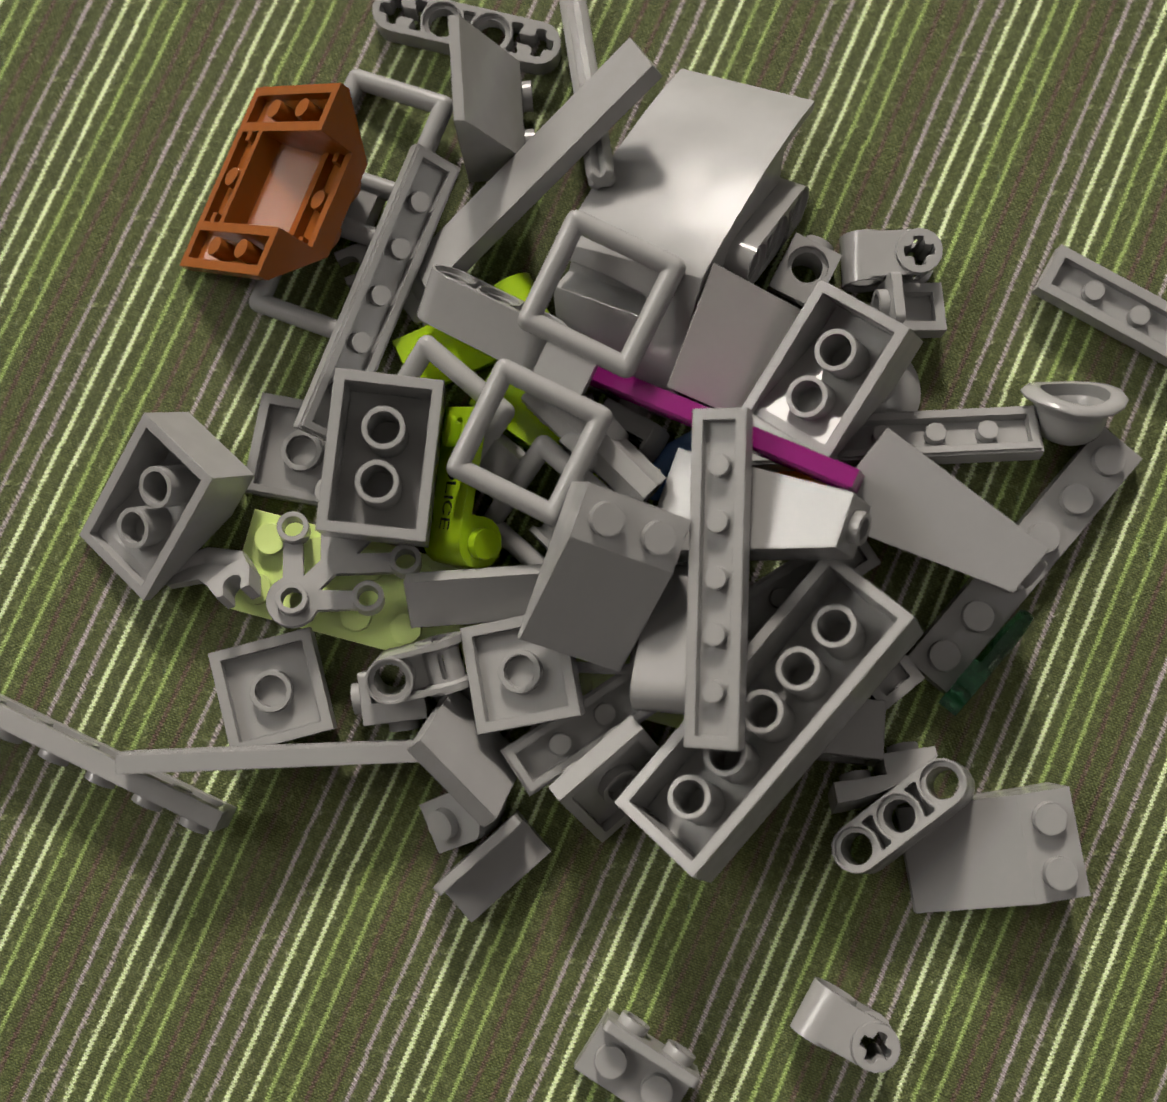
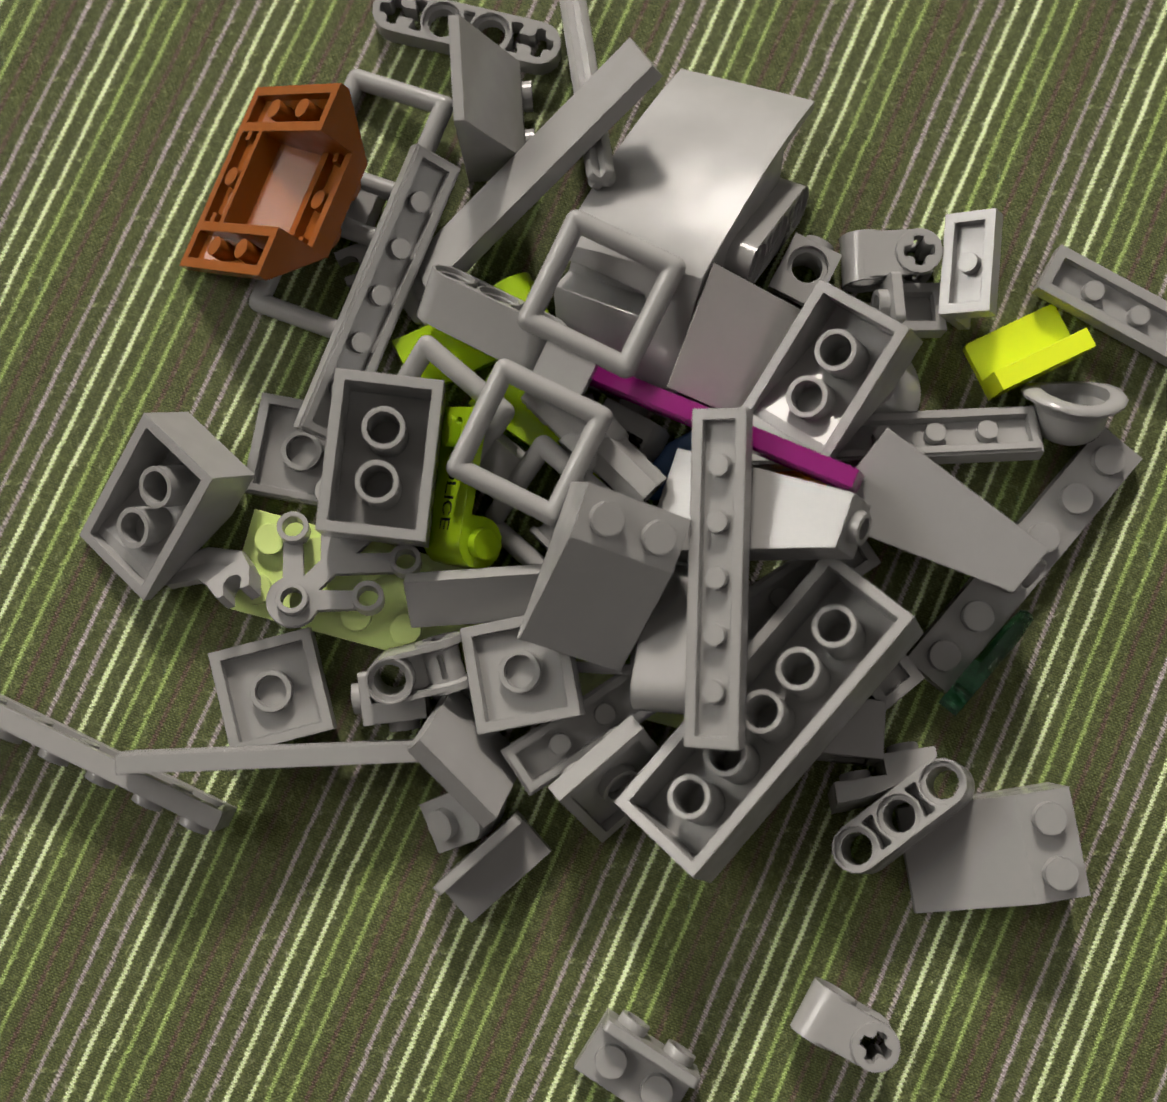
none -> panel [938,208,1003,330]
none -> neon yellow panel [963,304,1096,401]

